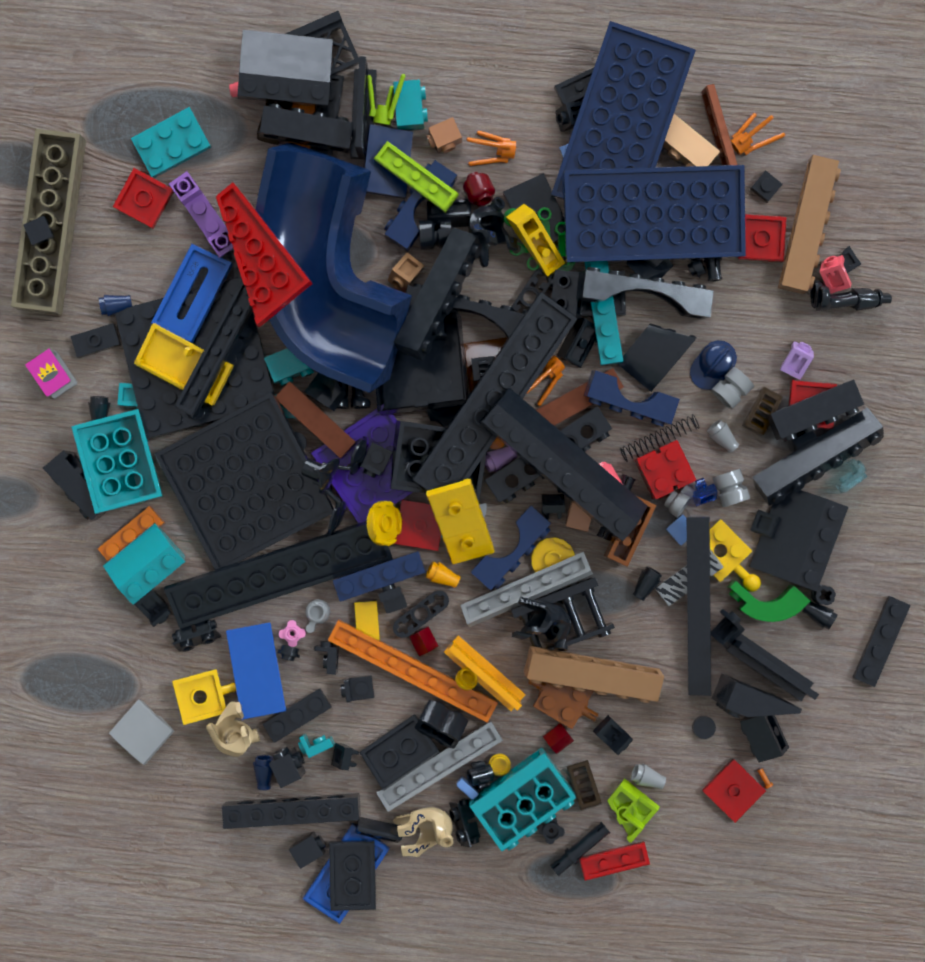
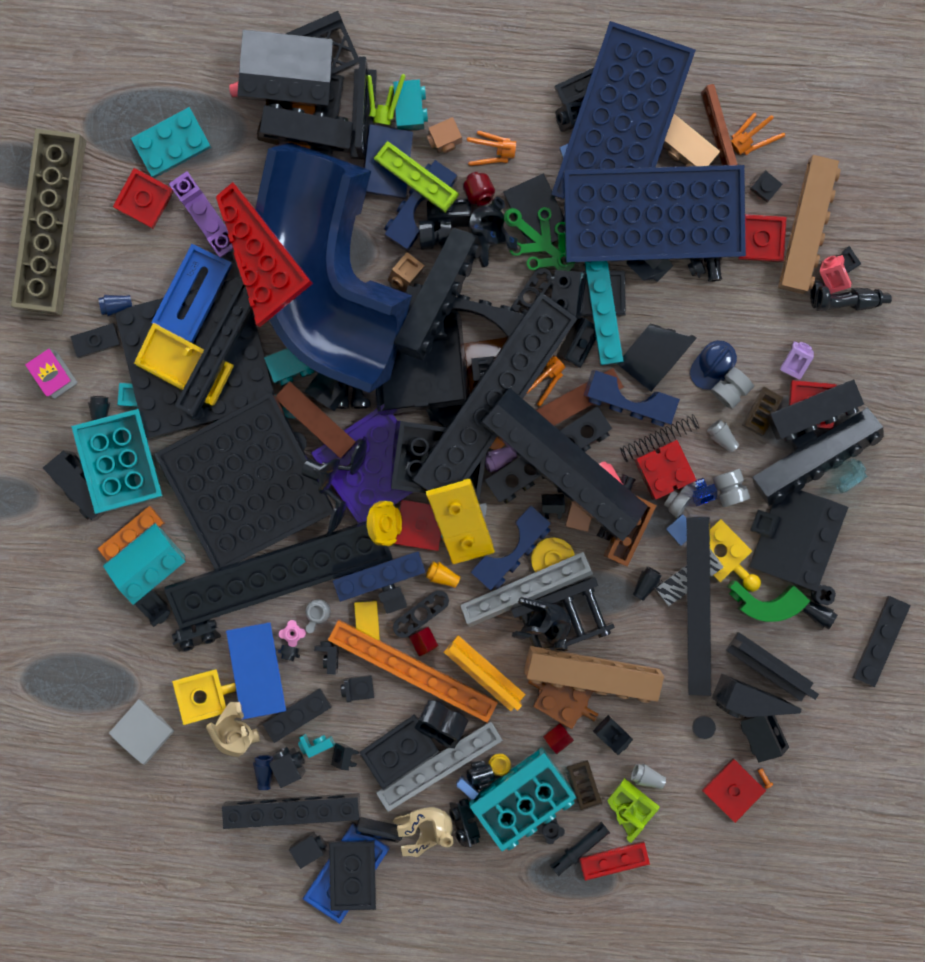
black tile [23,216,55,246] -> none
black bracket [360,442,393,478] -> none
yellow plate [455,668,478,690] -> none
yellow slope [506,204,565,277] -> none
arch [576,267,714,319] -> none
black bracket [711,609,745,649] -> none

